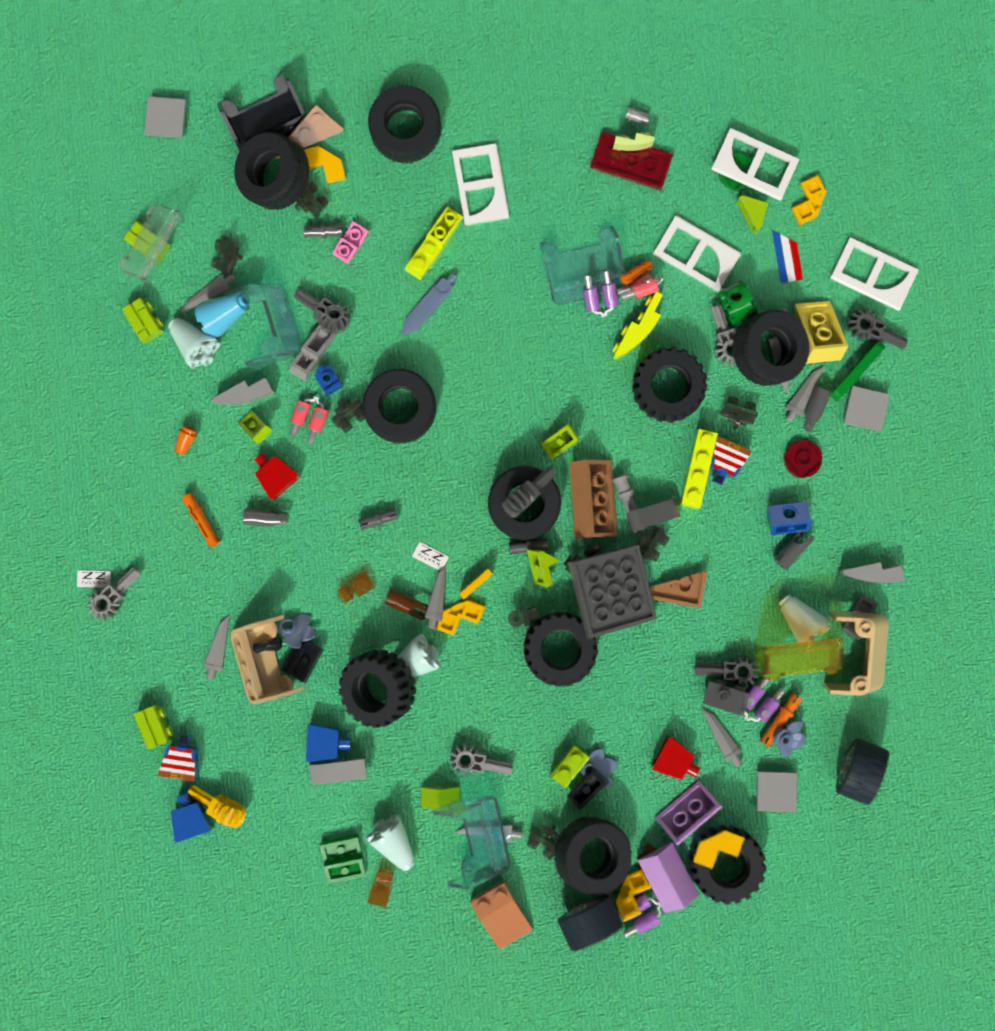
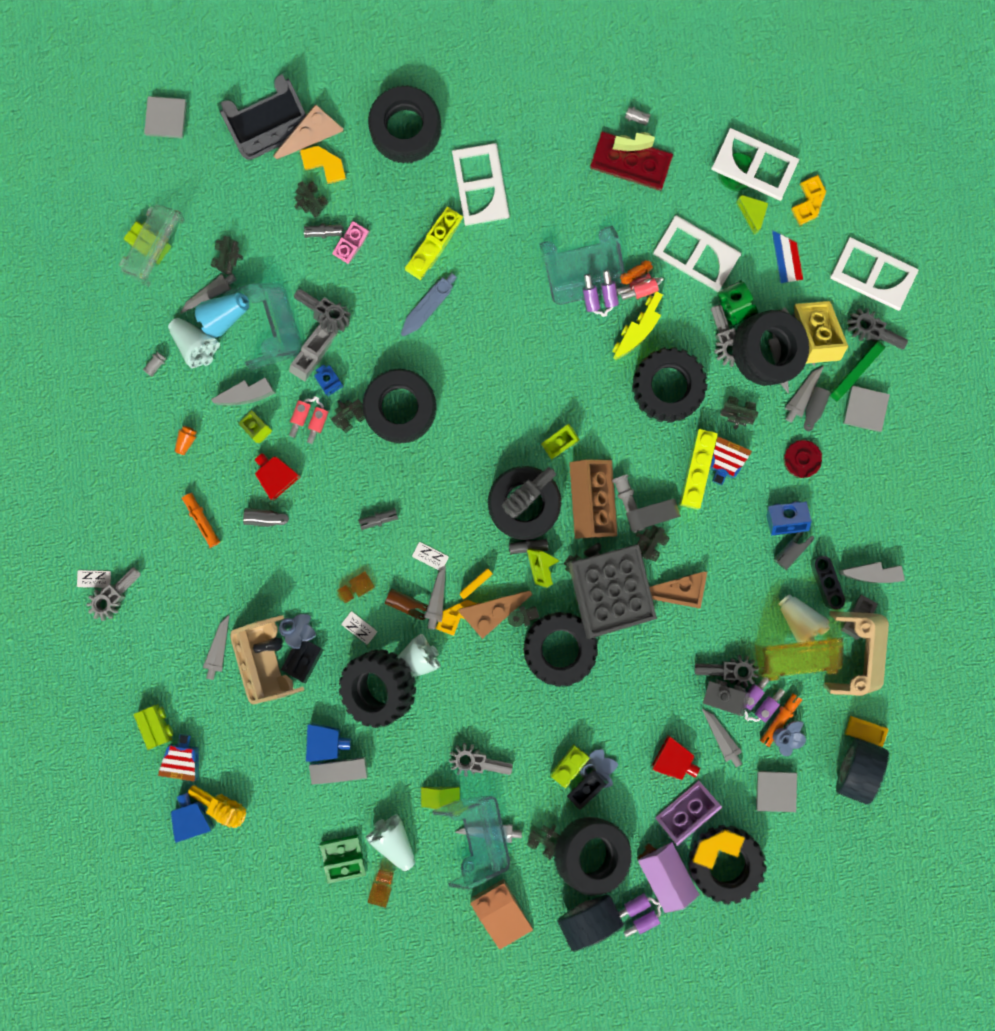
lime brick [122,298,164,344] -> none
black tyre [234,132,310,210] -> none
yellow tile [615,869,651,922] -> none
none -> light grey pin [143,352,166,377]
none -> white sticker [341,612,377,644]
none -> medium nougat wing [457,591,532,639]
none -> black beam [811,556,845,610]
none -> yellow tile [845,716,889,747]

